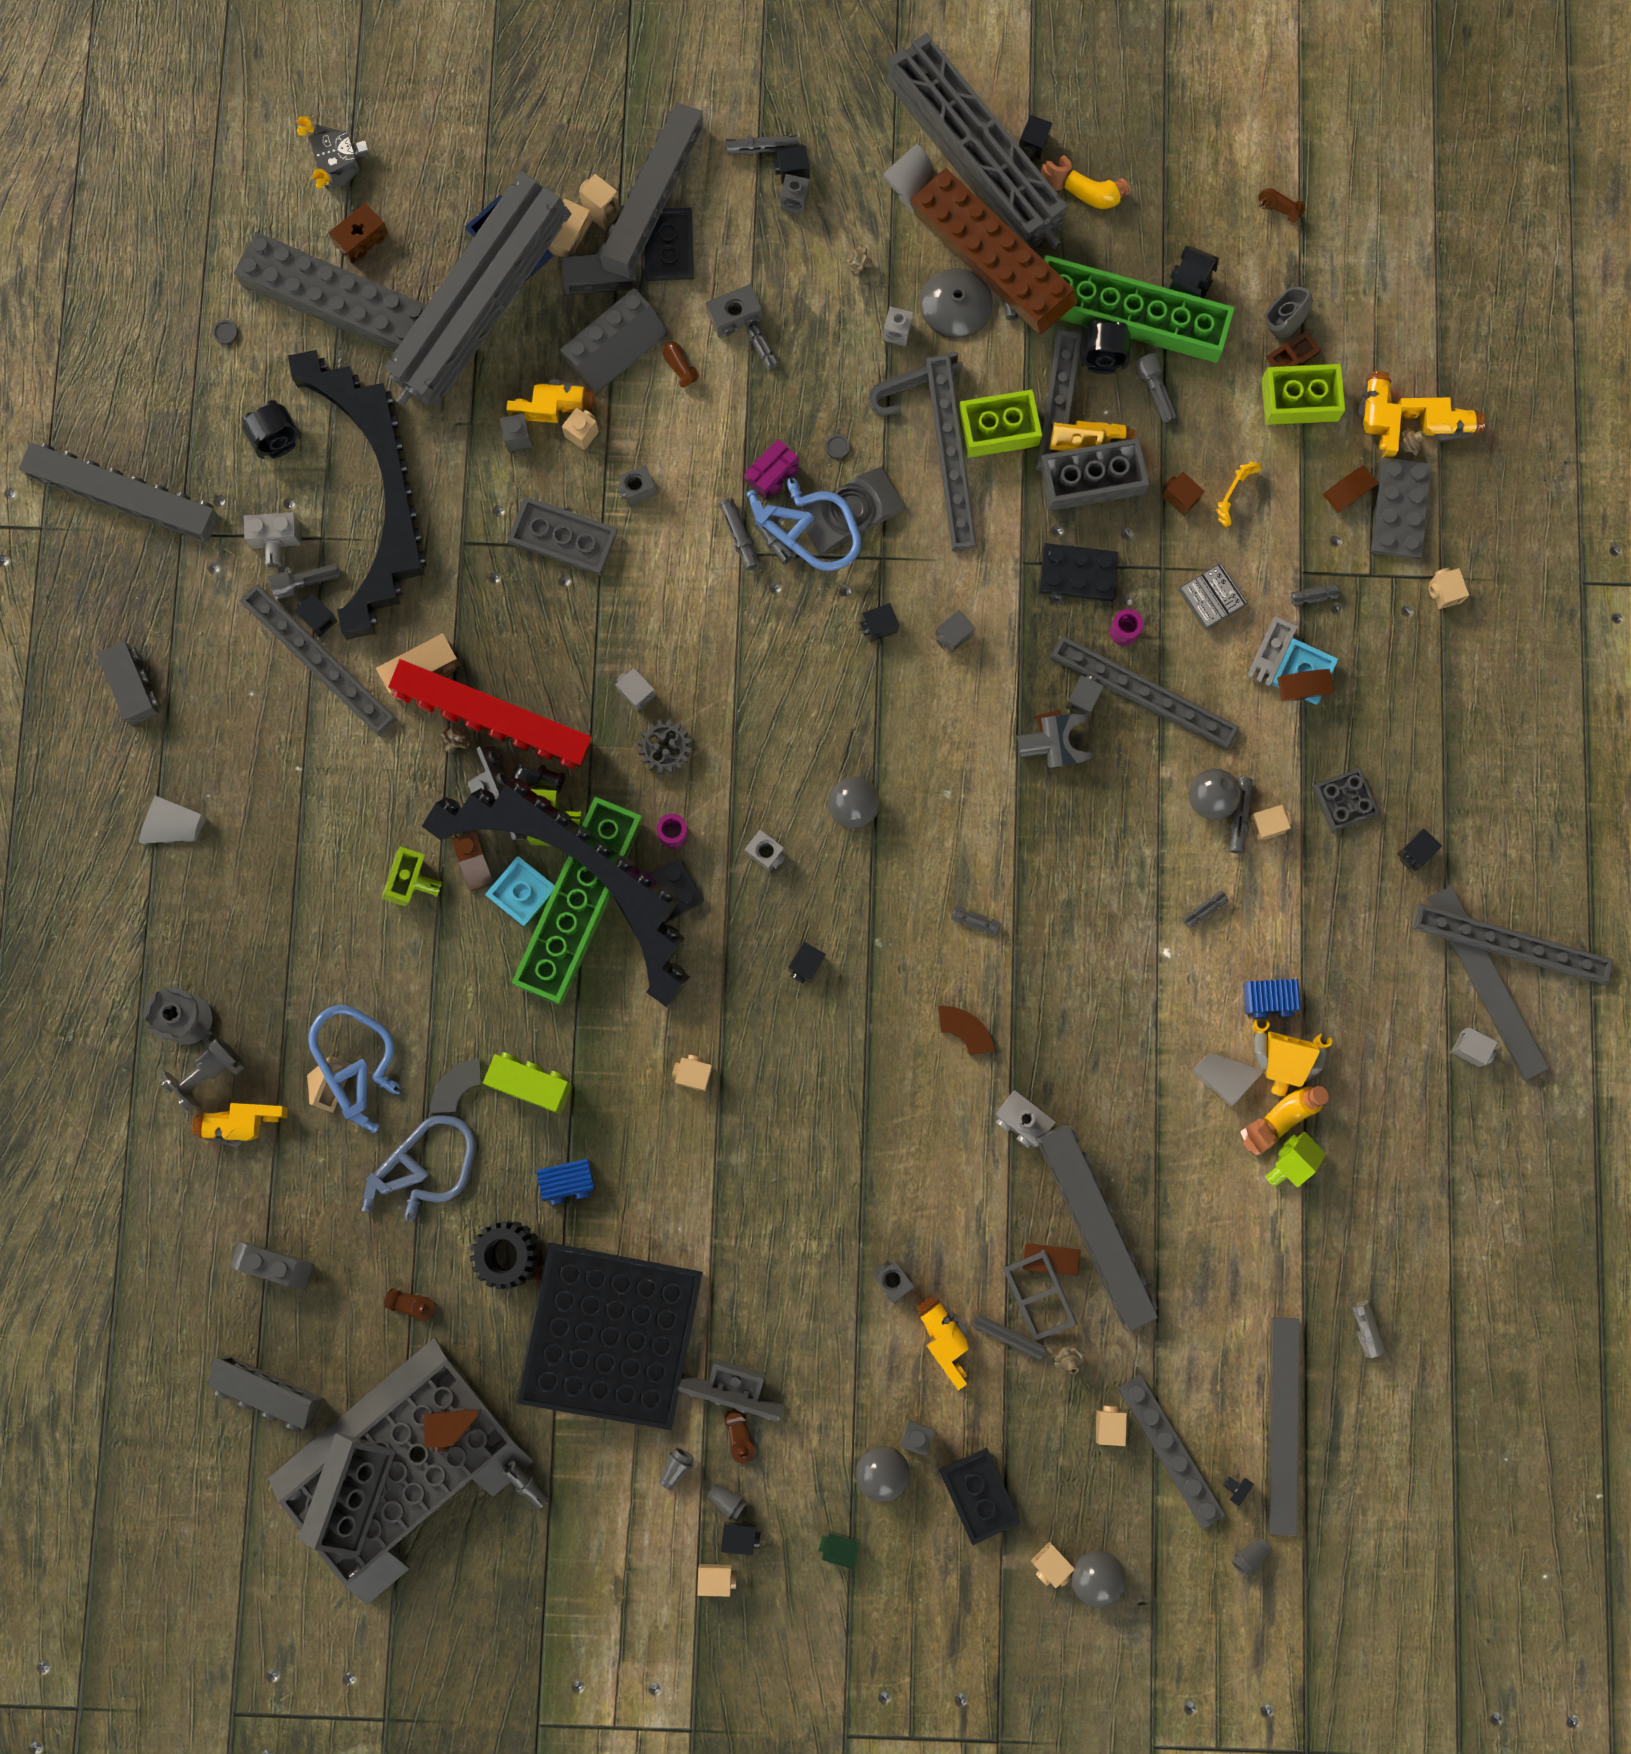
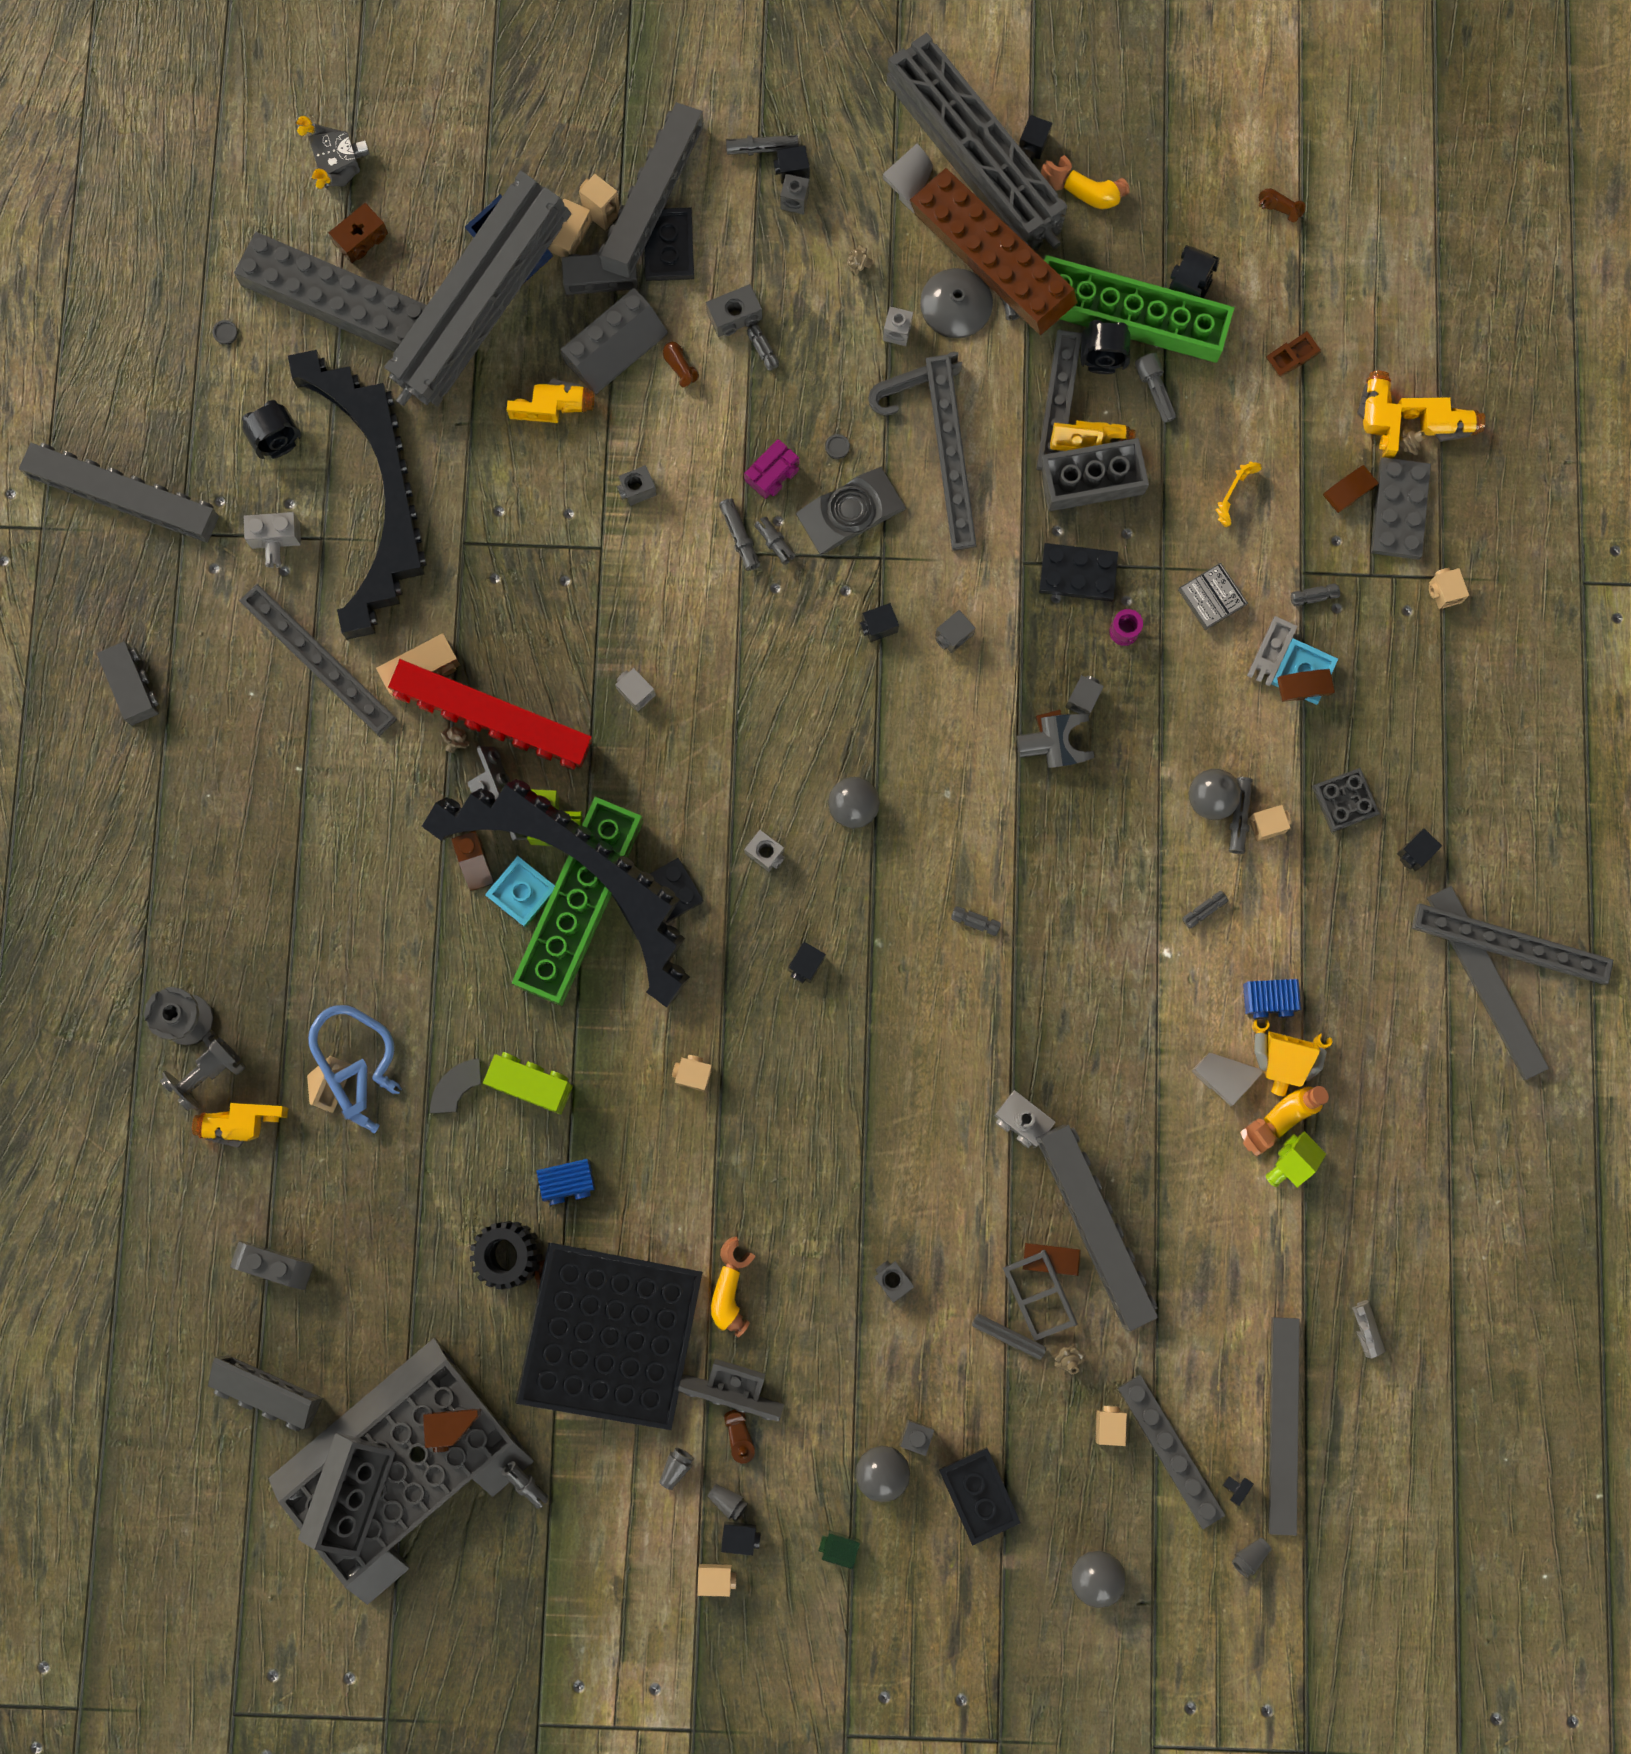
light grey slope [139,795,206,845] -> none
dark grey piece [268,564,341,600] -> none
black brick [294,593,338,638] -> none
sand blue piece [361,1115,476,1222] -> none
lime brick [381,846,442,907] -> none
reddish brown piece [384,1288,435,1321] -> none
dark grey brick [500,413,532,452] -> none
dark grey plate [507,496,618,576] -> none
black connector [511,765,566,793] -> none
tan brick [562,408,599,451] -> none
dark grey gear [637,719,692,775] -> none
magenta piece [656,814,688,849] -> none
medium blue piece [747,477,861,571] -> none
yellow plate [916,1295,968,1390] -> none
reddish brown tile [938,1006,995,1055] -> none
lime brick [958,389,1042,458] -> none
tan brick [1031,1542,1074,1588] -> none
dark grey tile [1050,635,1239,750] -> none
reddish brown brick [1163,472,1205,516] -> none
lime brick [1261,364,1345,425] -> none
dark grey piece [1265,286,1314,338] -> none
light grey brick [1451,1027,1497,1067] -> none
none -> yellow piece [711,1236,756,1337]

